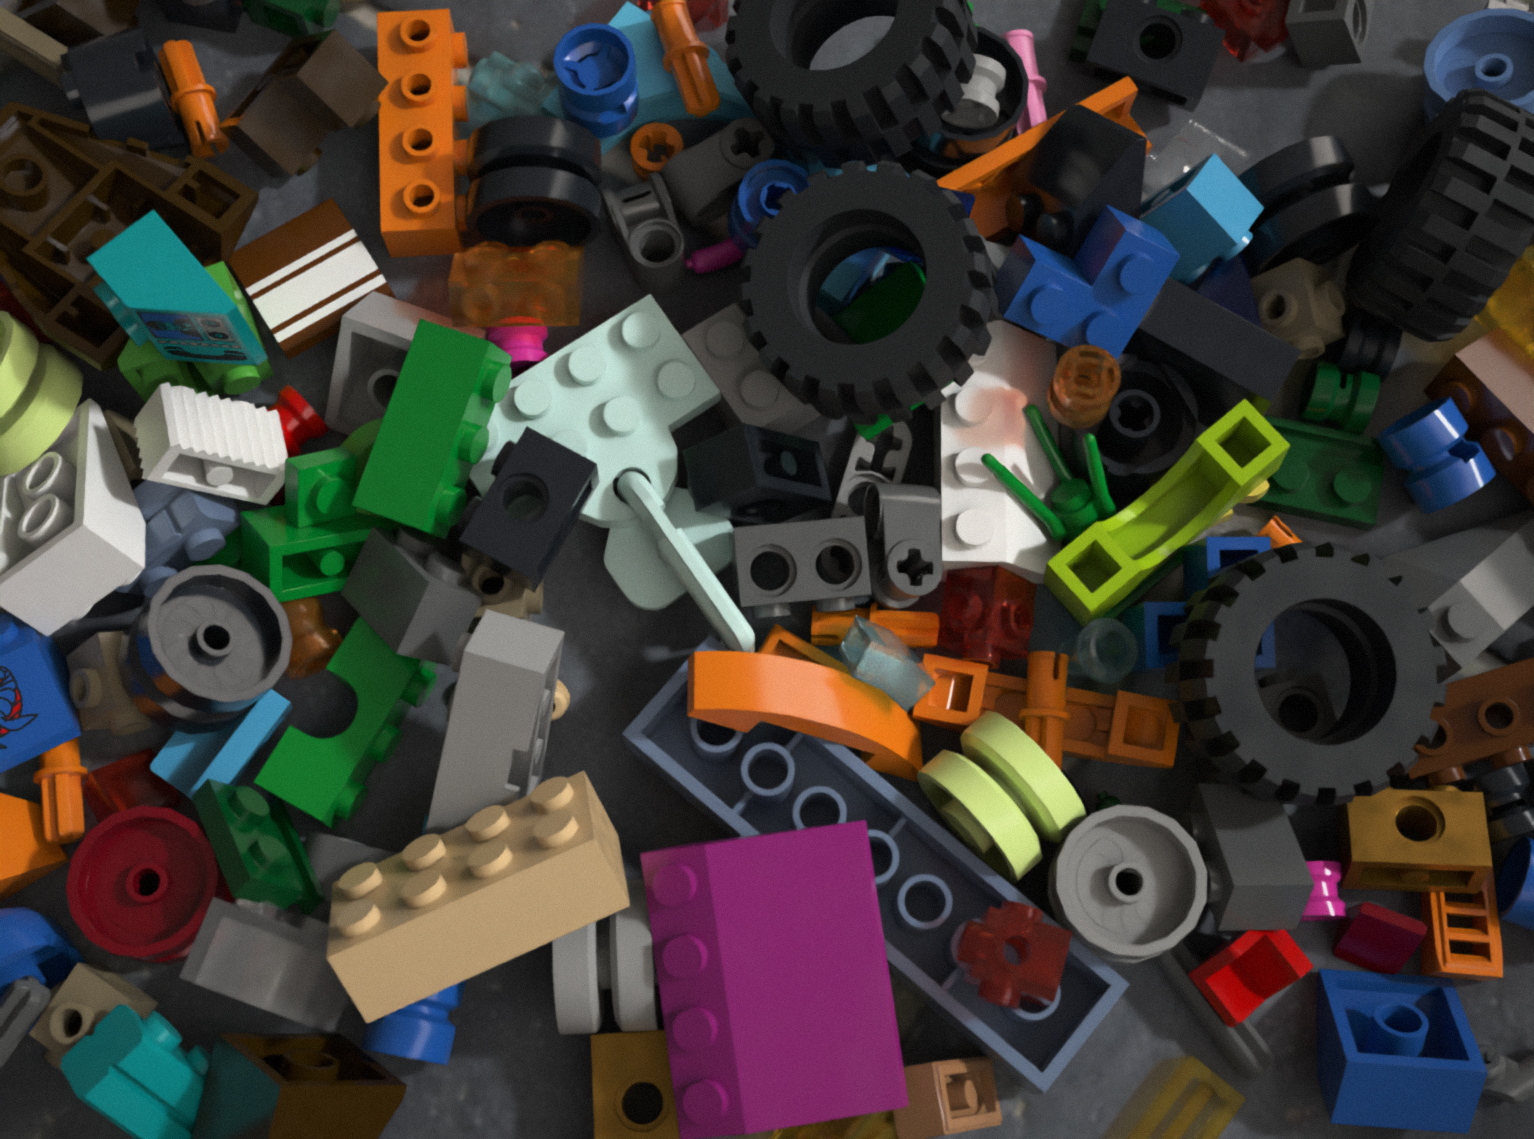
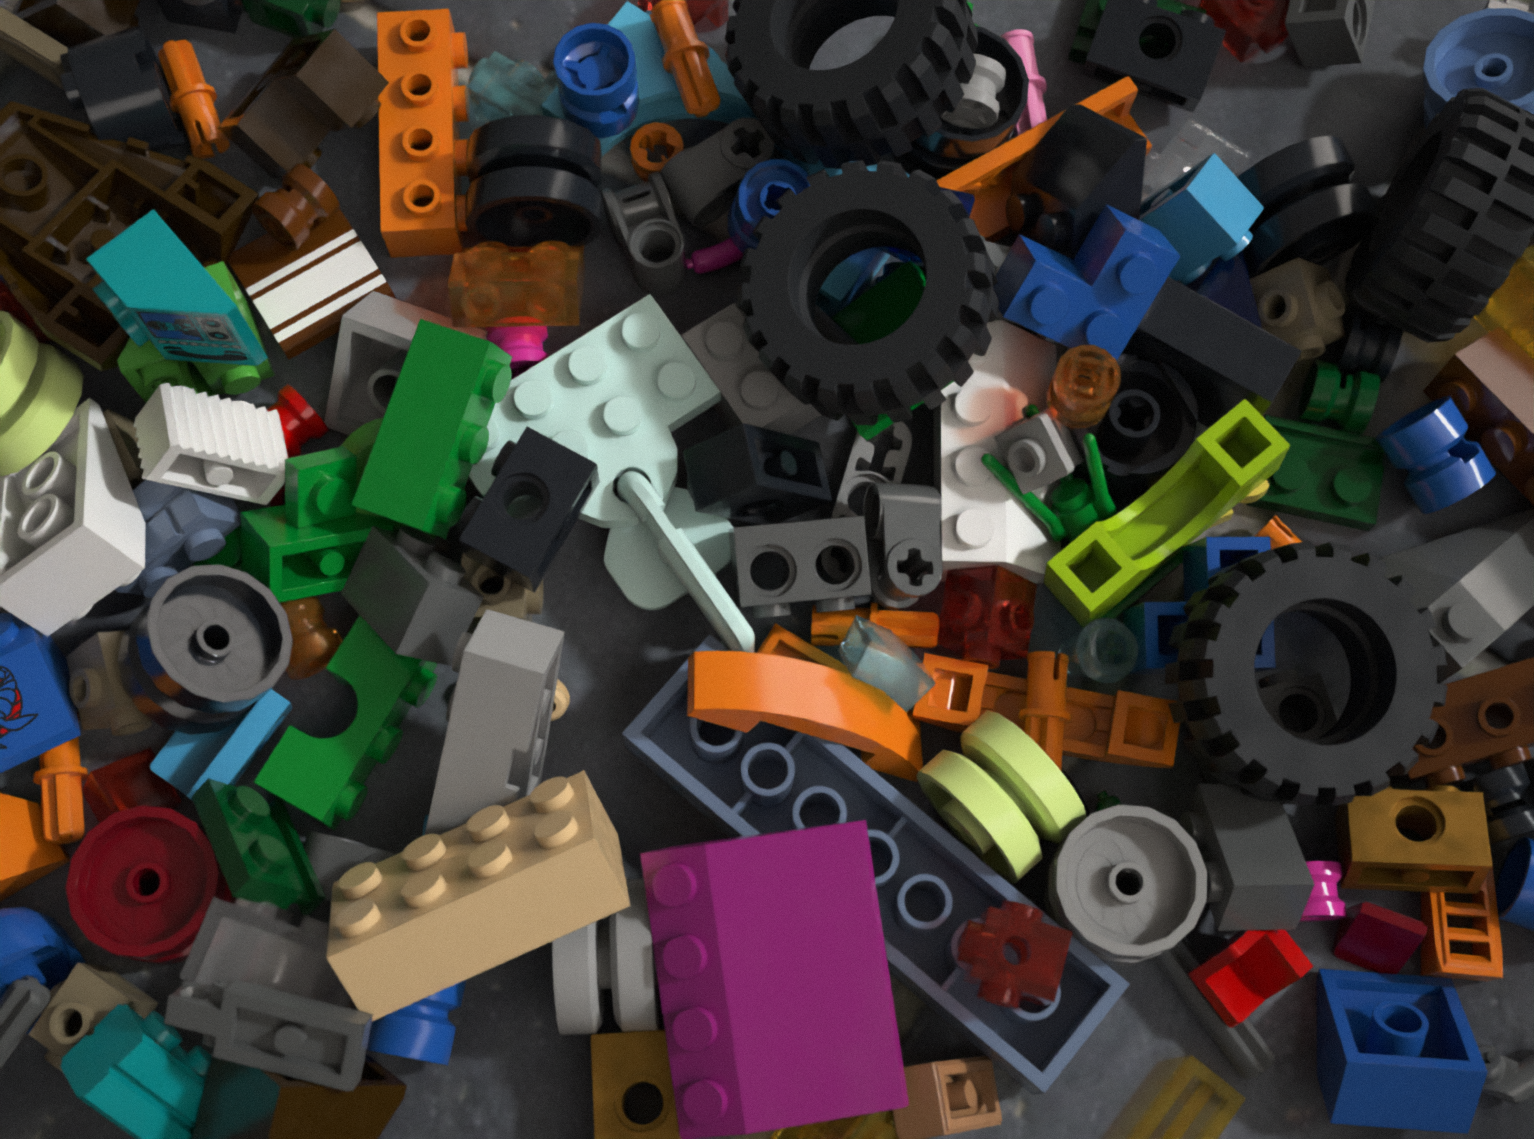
none -> dark grey hinge [164,978,373,1092]
none -> reddish brown wheel [251,163,340,251]
none -> light grey bracket [994,404,1084,495]

